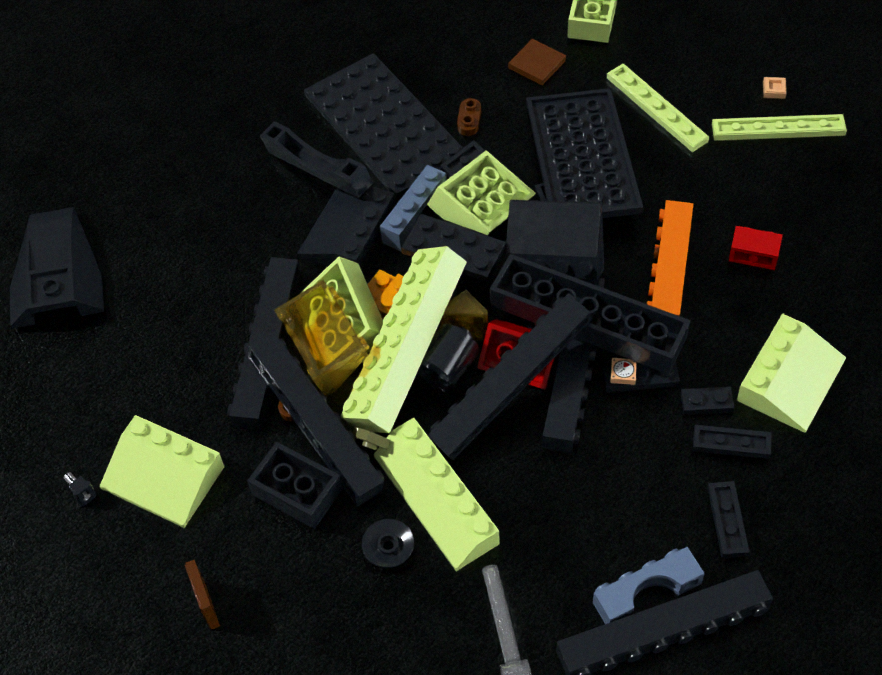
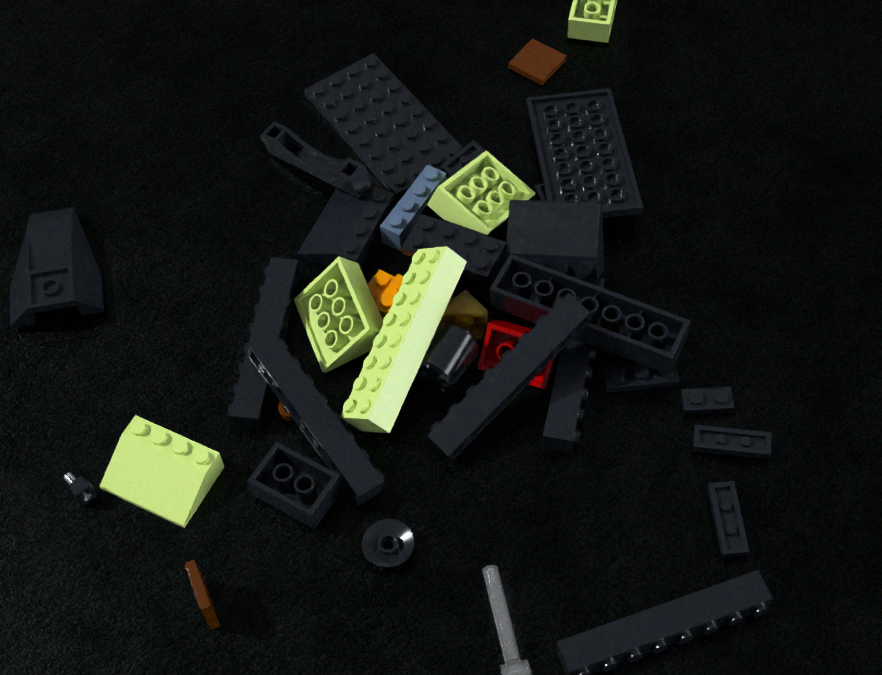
clear yellow windscreen [274,280,370,397] -> none
olive plate [352,427,390,451] -> none
yellowish green slope [374,418,499,571] -> none
reddish brown plate [457,98,481,136] -> none
sand blue arch [593,547,704,624] -> none
yellowish green tile [607,64,709,152] -> none
tile [611,358,637,385] -> none
orange brick [647,200,693,316] -> none
yellowish green tile [712,114,847,141] -> none
red brick [729,226,782,270] -> none
yellowish green slope [737,314,846,433] -> none
light nougat tile [763,77,787,99] -> none

